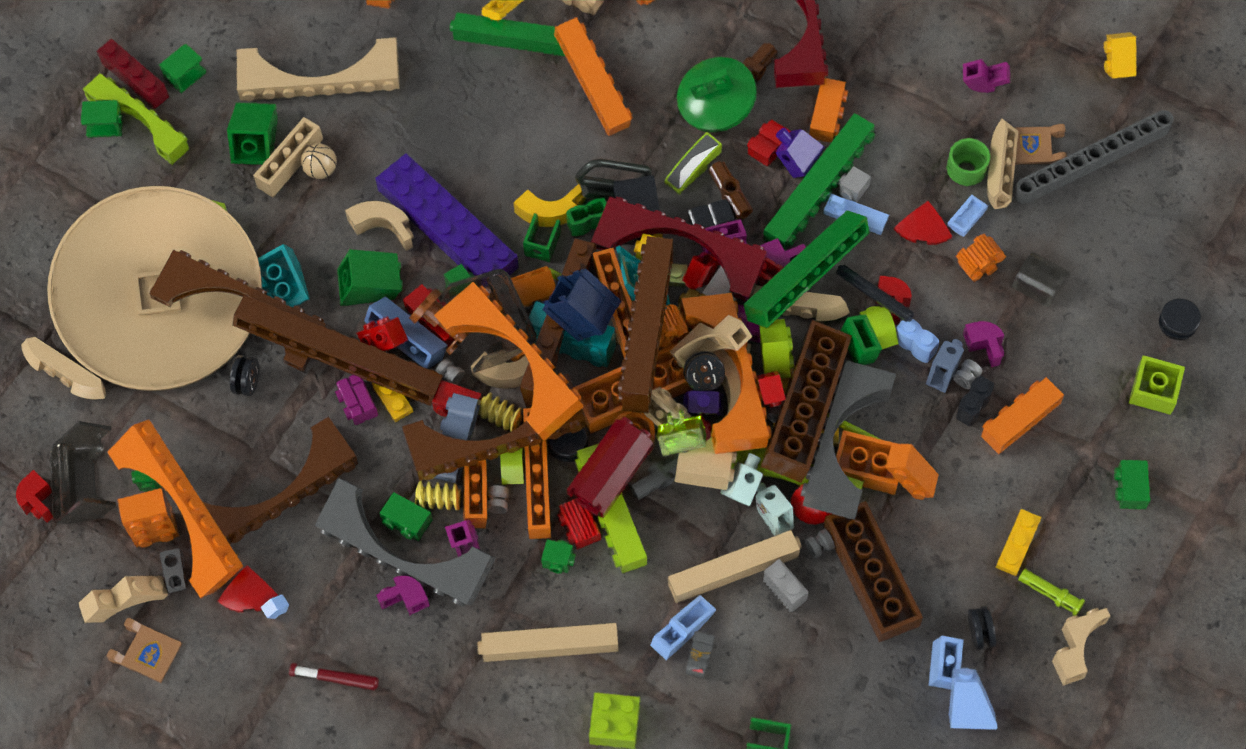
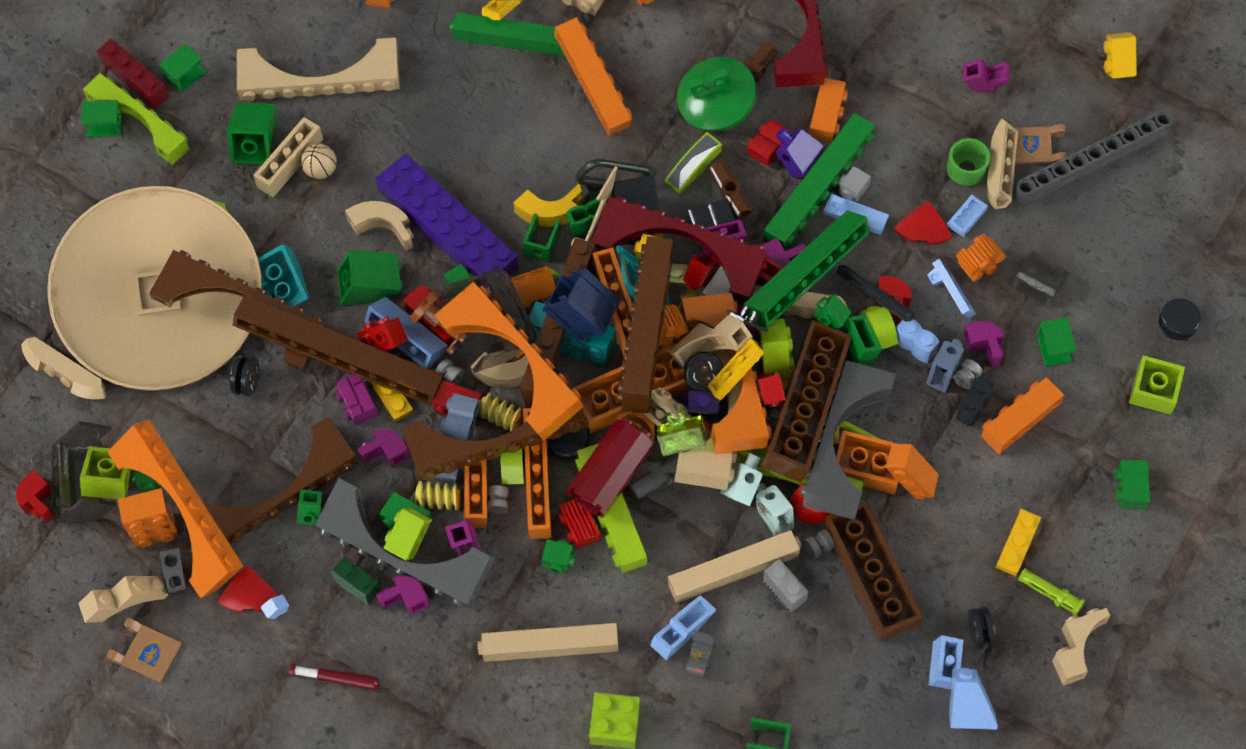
none -> lime brick [80,446,134,499]
none -> green brick [296,489,322,525]
none -> dark green brick [331,556,380,606]
none -> magenta brick [358,429,410,468]
none -> lime brick [384,508,432,561]
none -> tan piece [571,166,618,252]
none -> yellow plate [707,338,765,400]
none -> black piece [726,306,769,332]
none -> green brick [813,294,852,329]
none -> light blue hinge [927,259,976,318]
none -> green piece [1037,318,1076,366]

